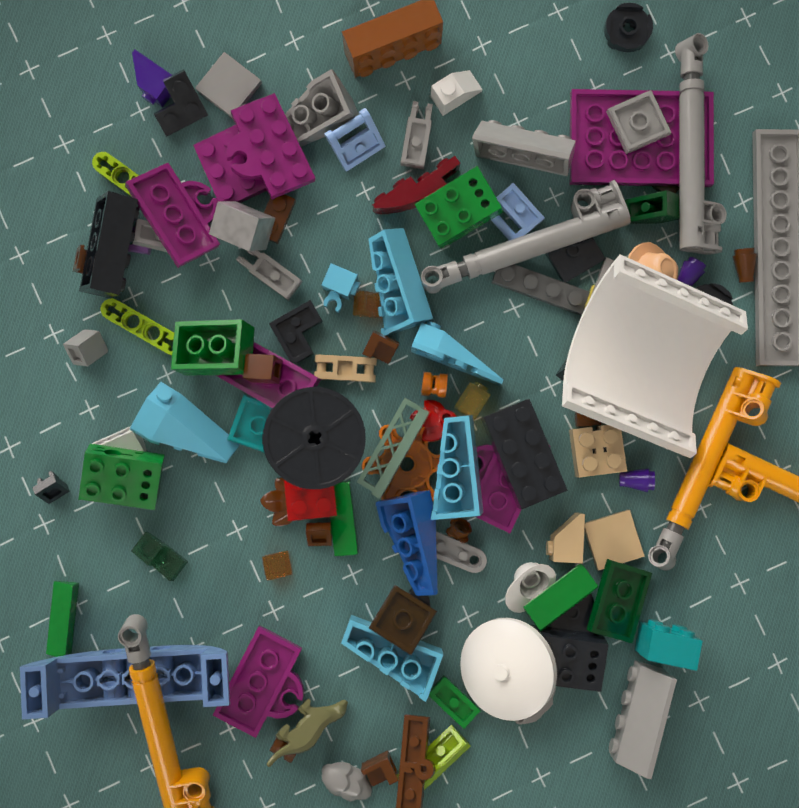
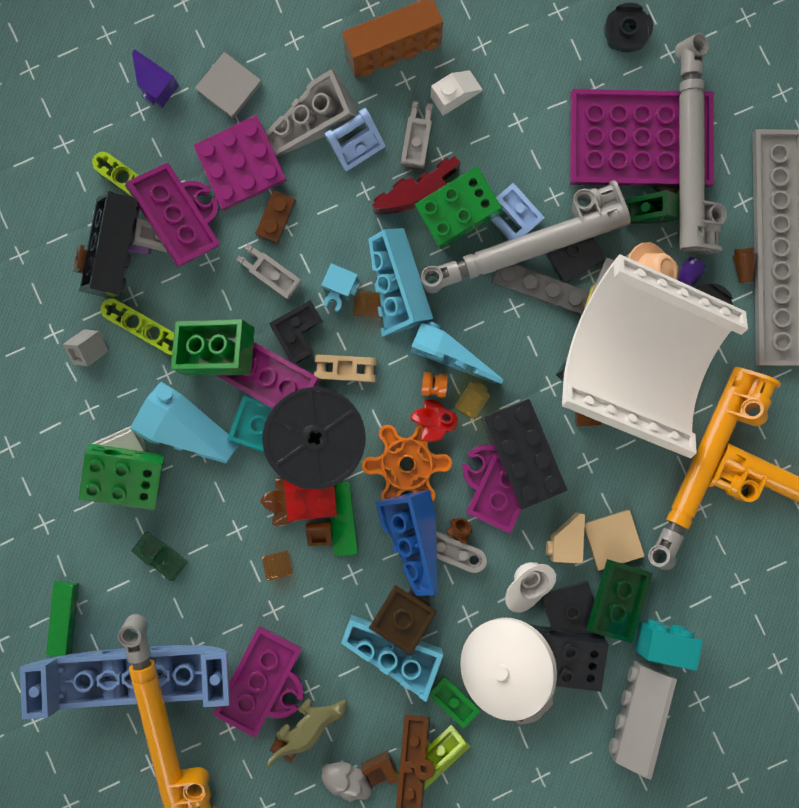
black tile [32,471,70,504] -> none
black plate [154,69,208,137] -> none
flat silver piece [209,201,275,251] -> none
magenta plate [226,93,316,199] -> none
reddish brown panel [243,354,282,384] -> none
sand green fence [357,398,430,499] -> none
reddish brown panel [362,331,399,364] -> none
medium azure wedge [431,415,483,520] -> none
light grey slope [472,120,576,176] -> none
green slope [523,563,598,631] -> none
tan piece [569,425,627,478] -> none
light grey tile [606,90,671,154] -> none
dark purple cone [619,469,655,493] -> none

